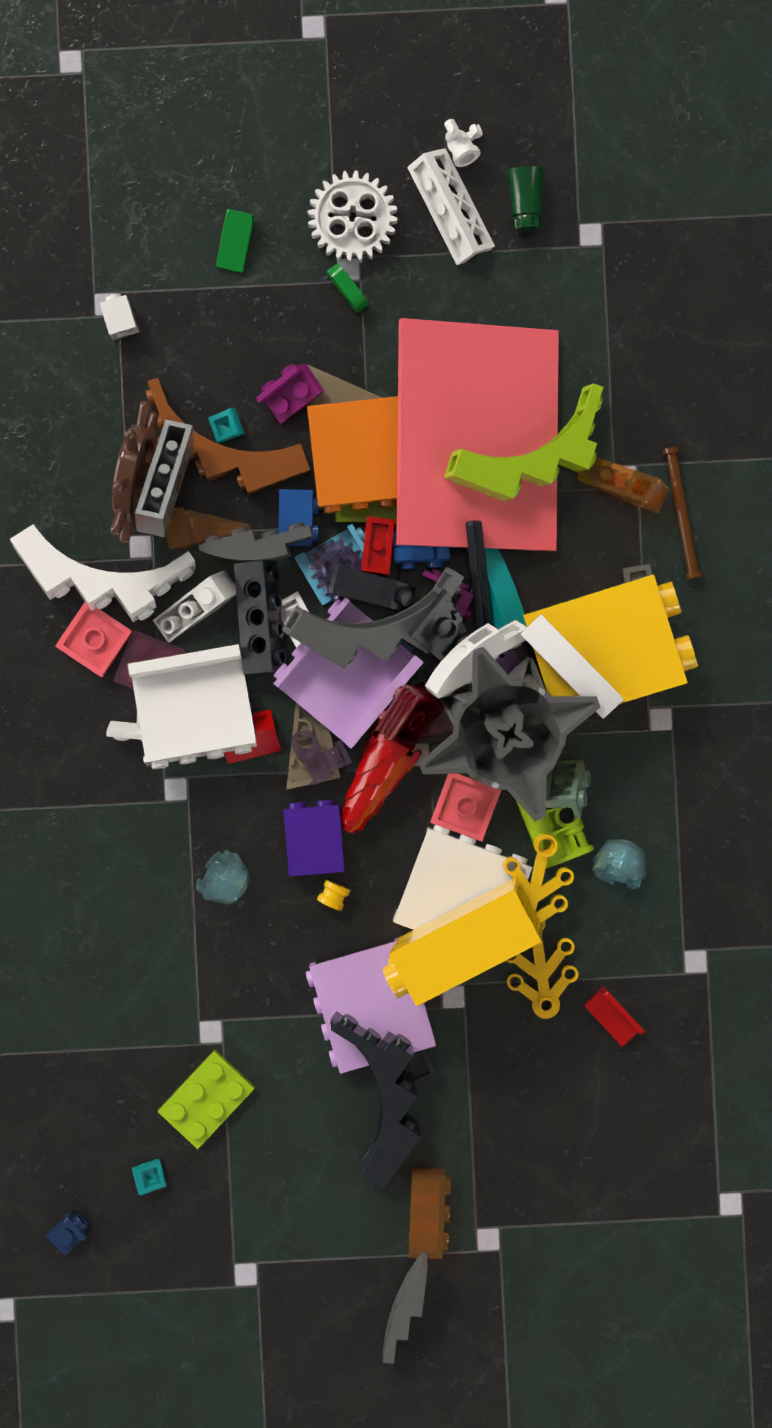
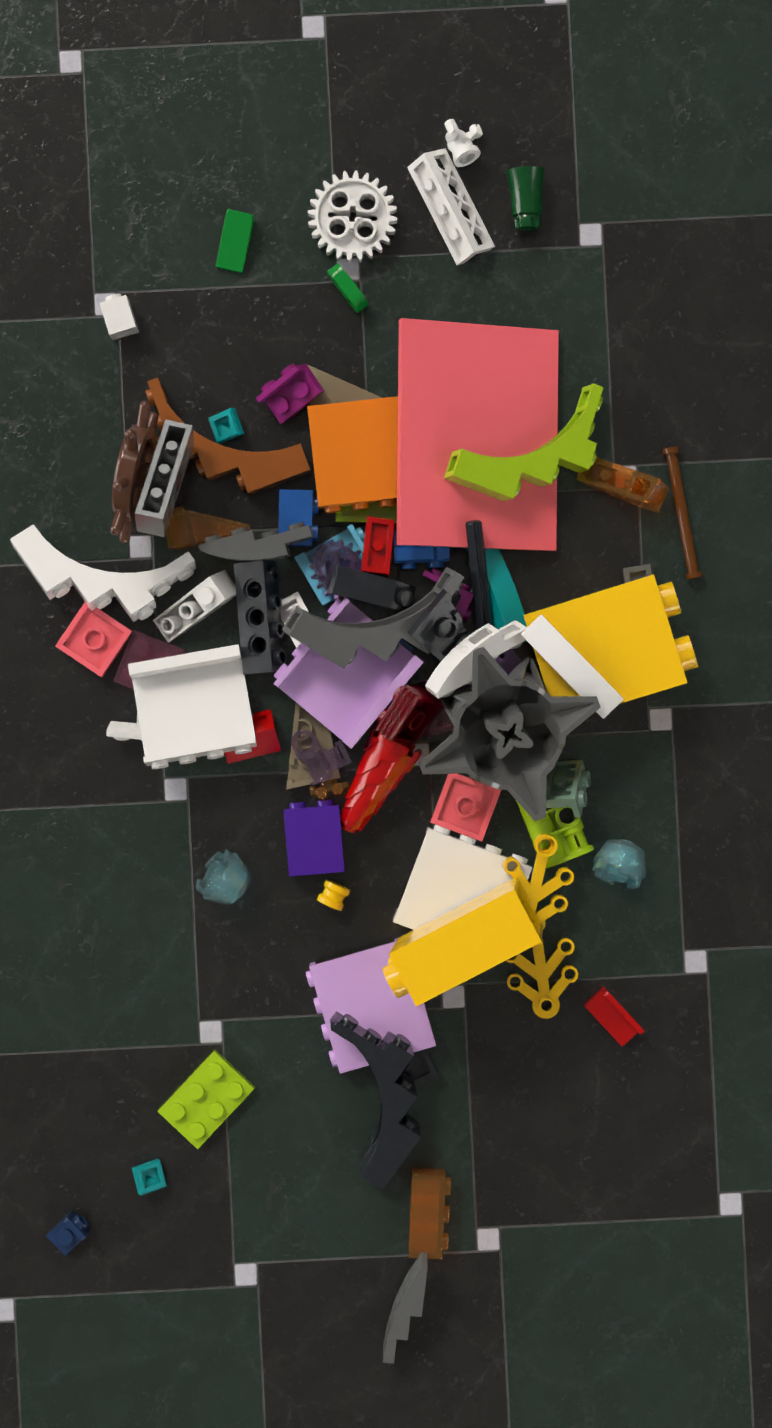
none -> clear orange piece [309,779,349,800]

